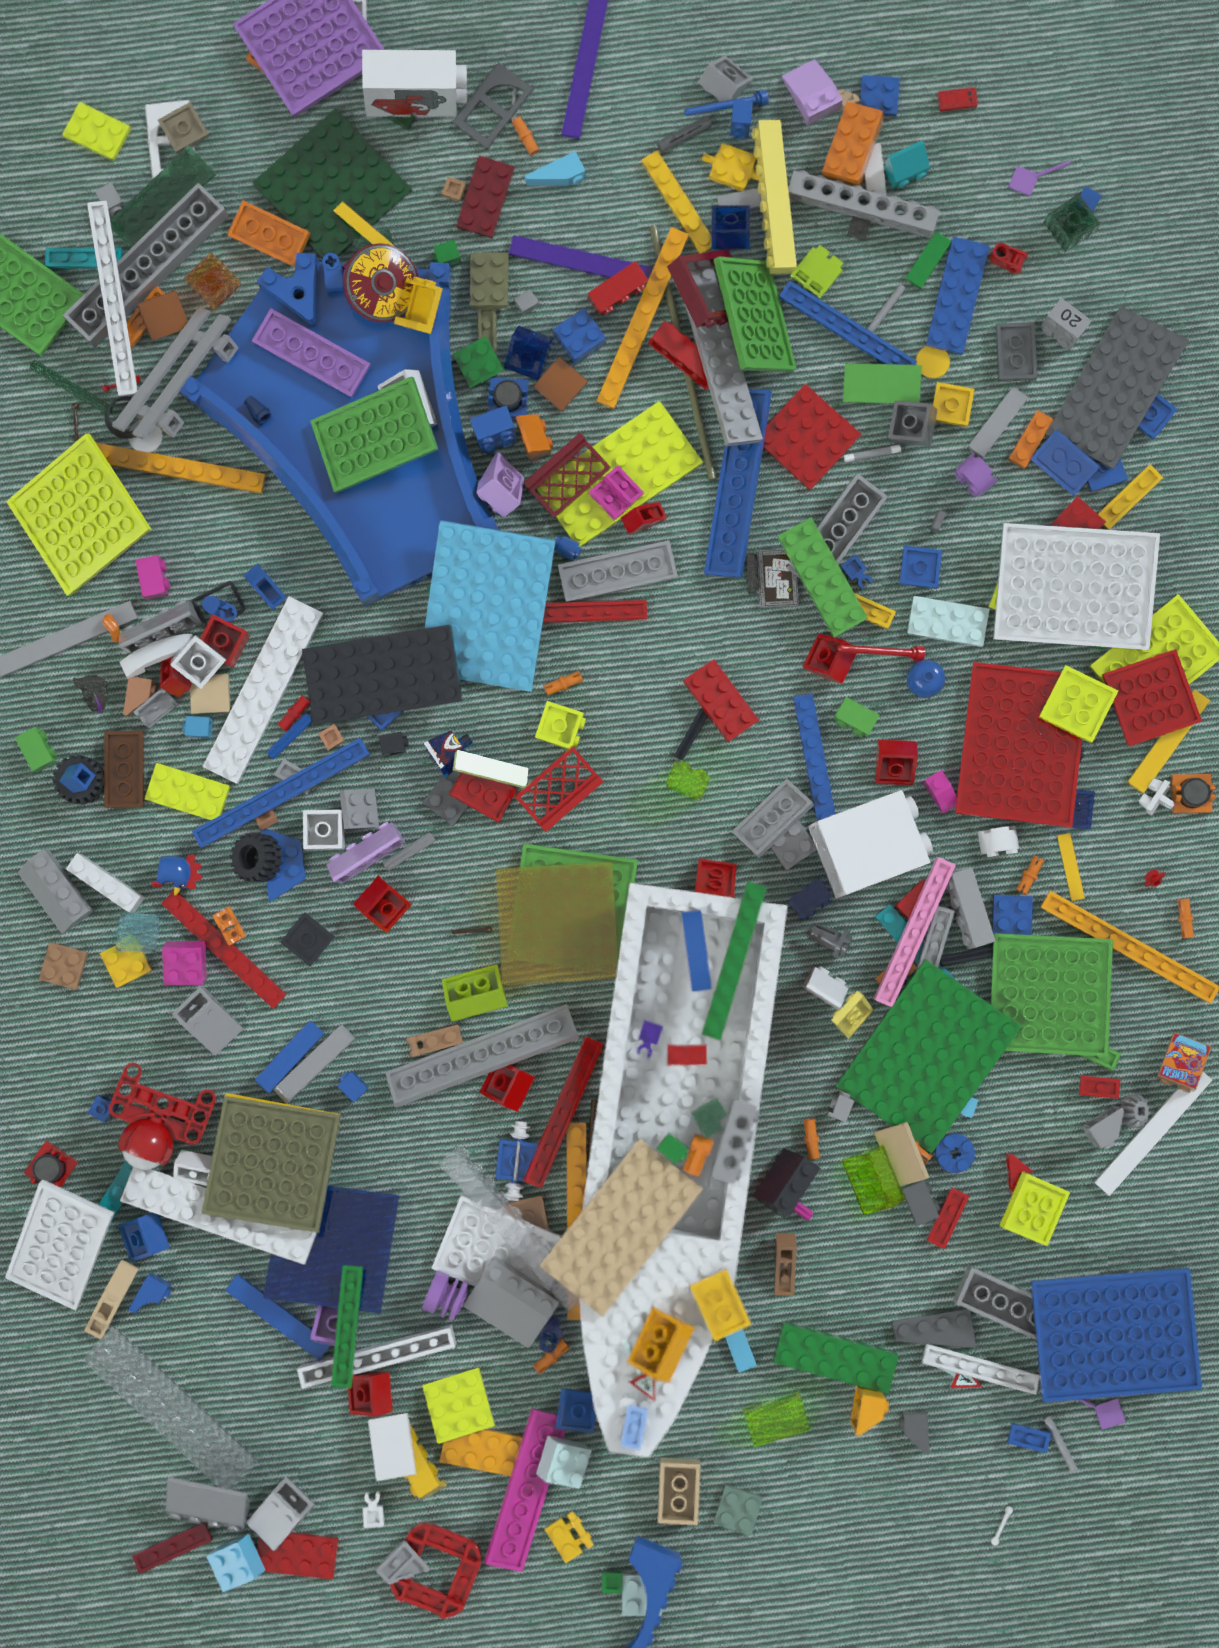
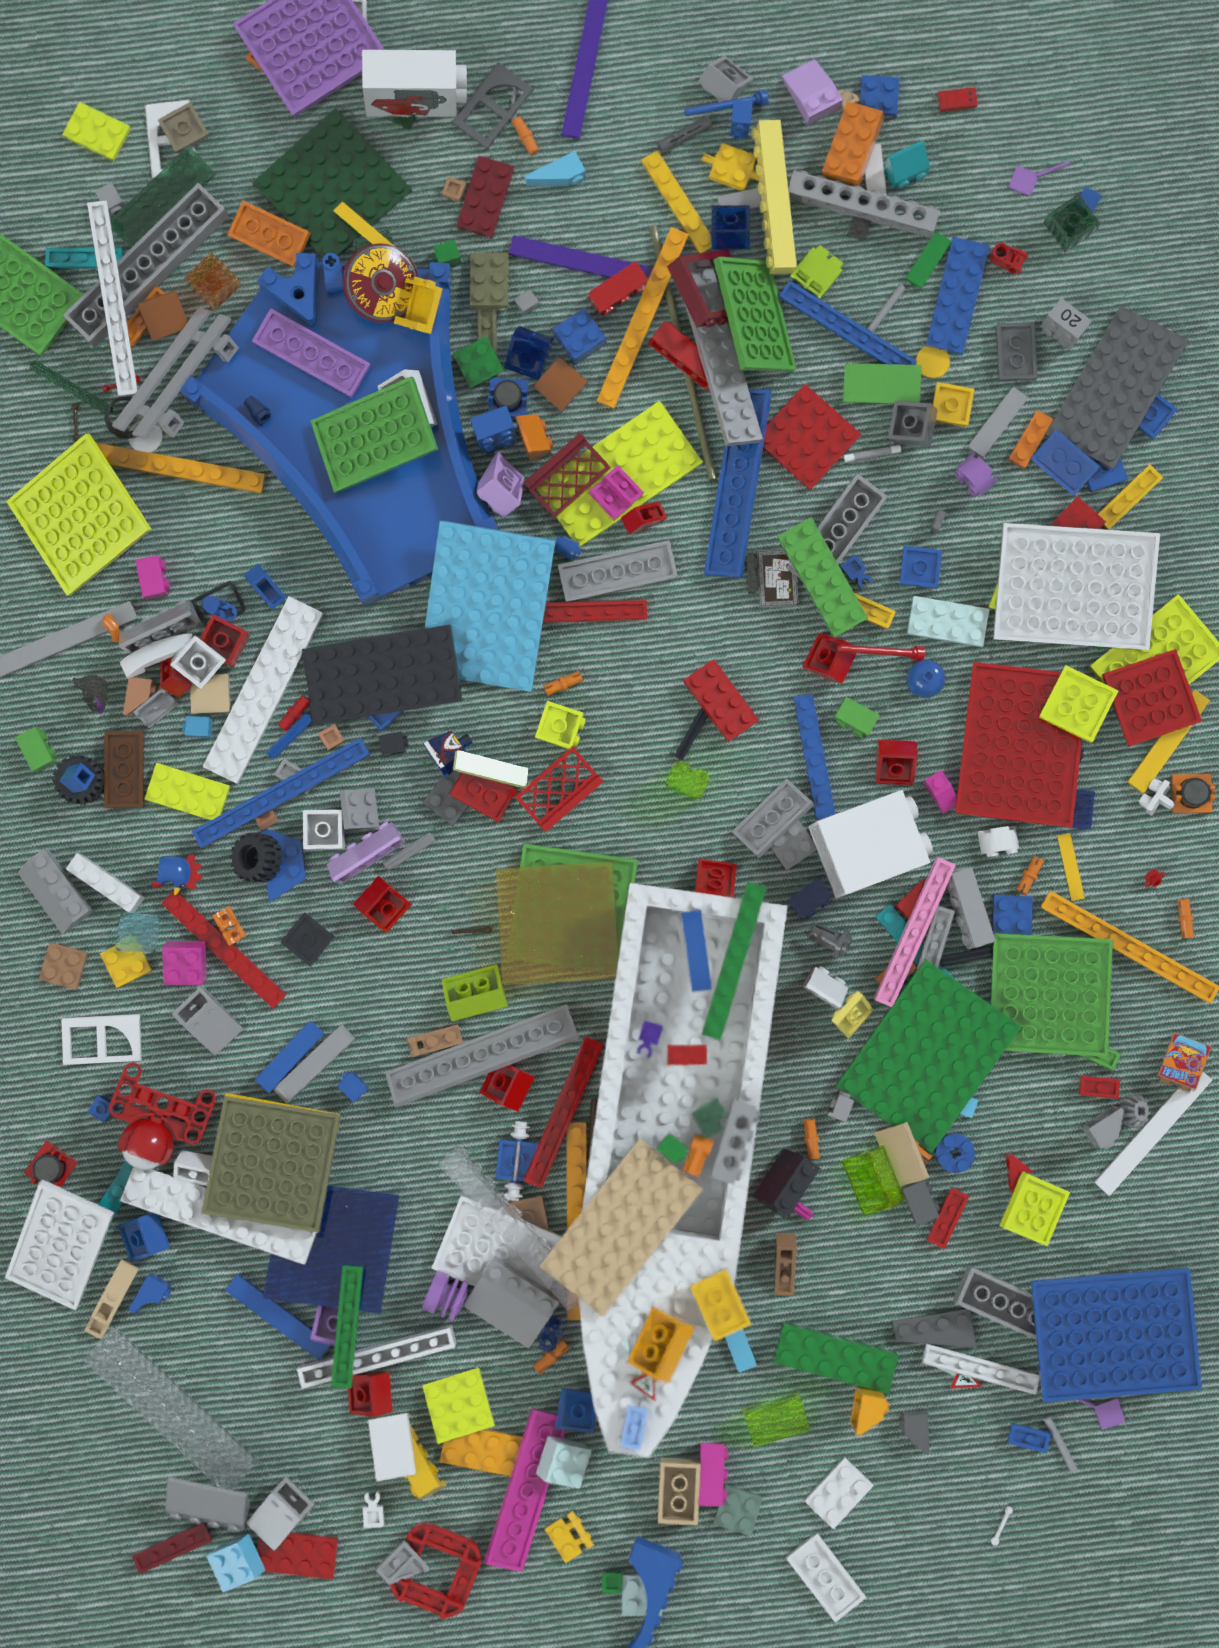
none -> white window [61,1014,142,1065]
none -> dark pink brick [699,1443,728,1506]
none -> white plate [786,1532,866,1622]
none -> white plate [804,1457,874,1529]

